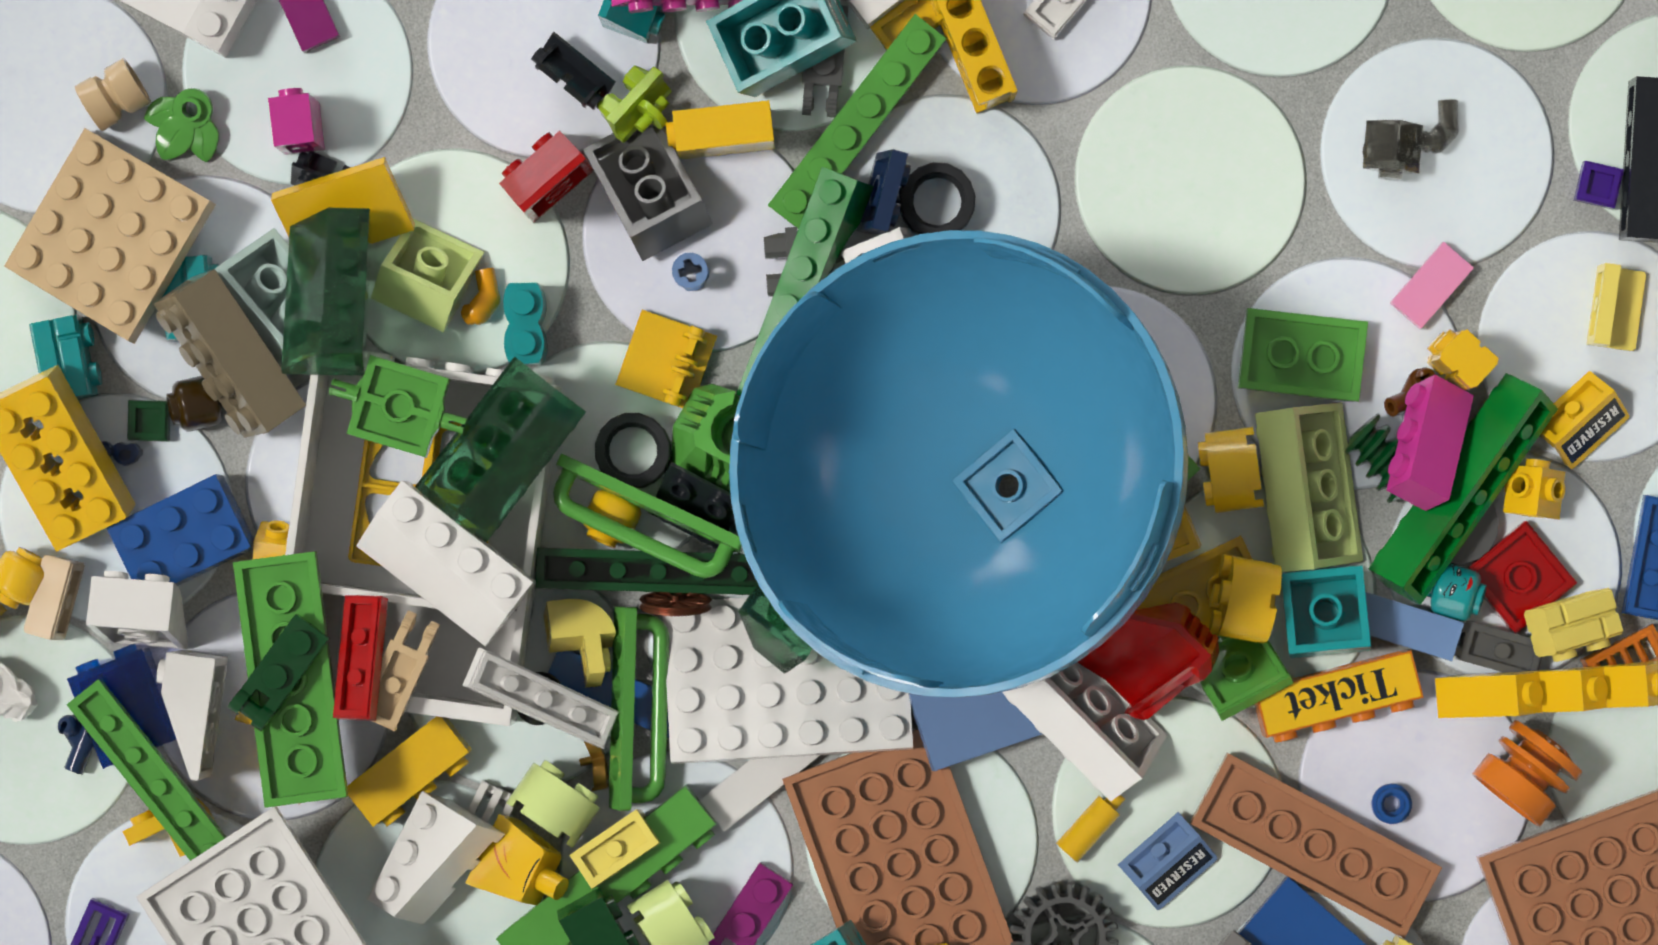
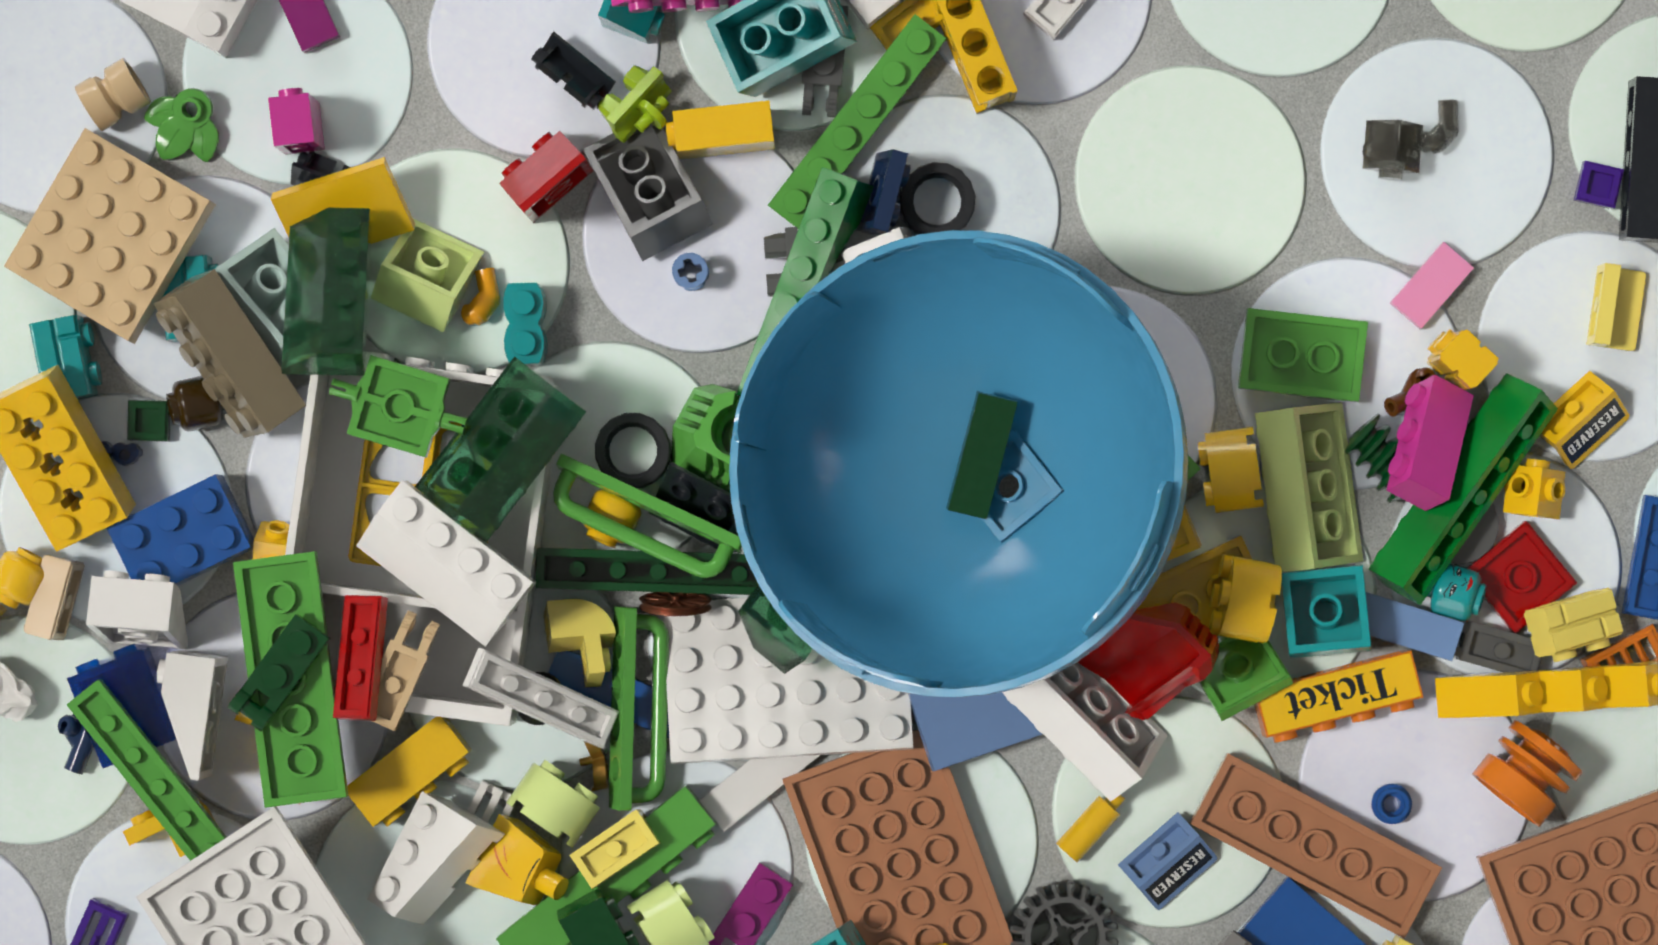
yellow hinge [615,309,717,409] -> none
none -> dark green tile [946,391,1018,520]

